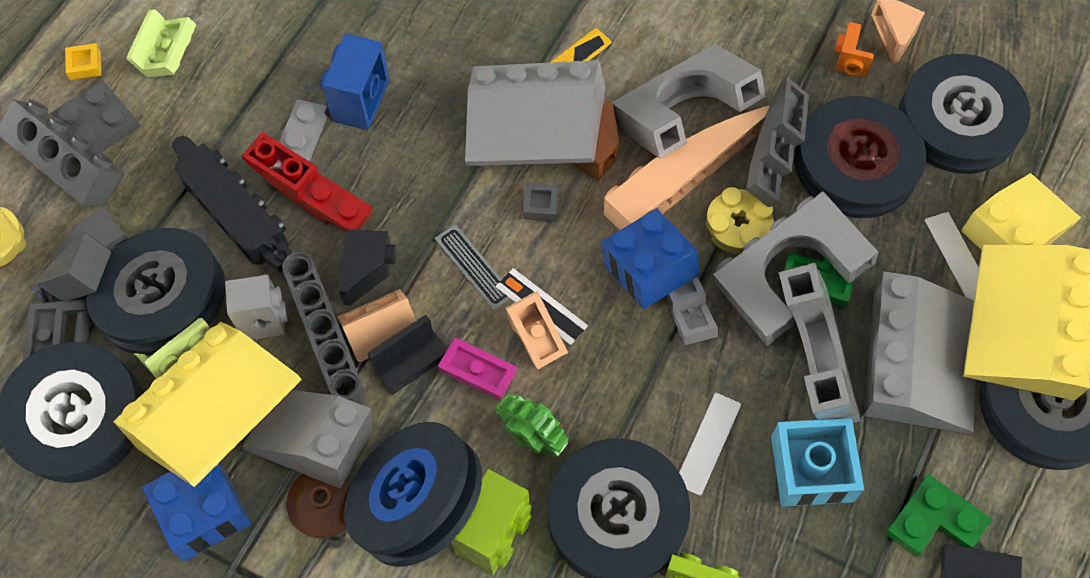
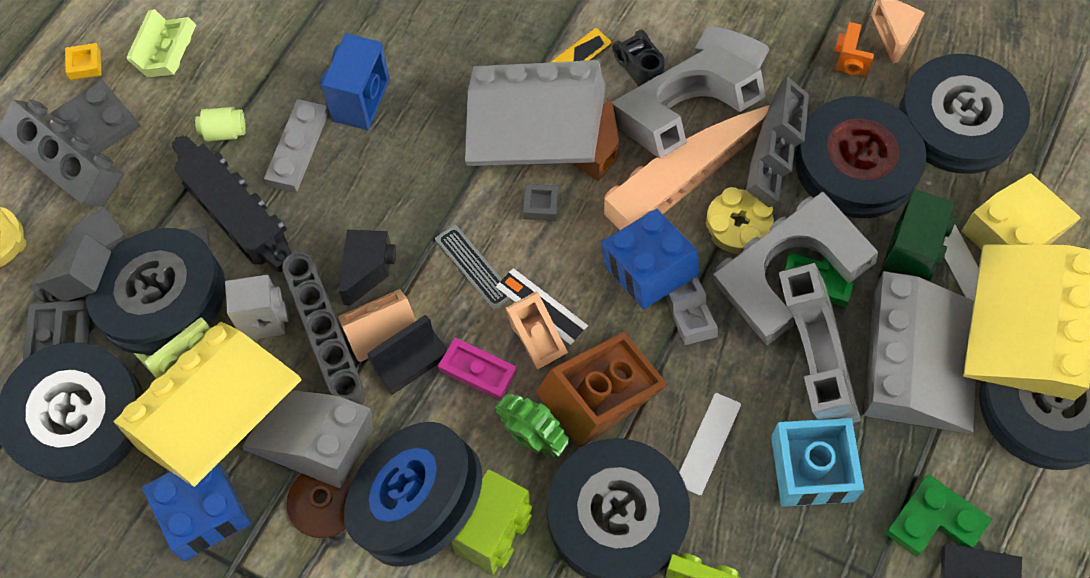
red slope [242,132,373,233] -> none
none -> yellowish green brick [195,107,246,142]
none -> dark orange slope [535,332,668,448]
none -> black piece [612,29,664,87]
none -> light grey slope [695,26,769,68]
none -> dark green brick [878,189,956,281]

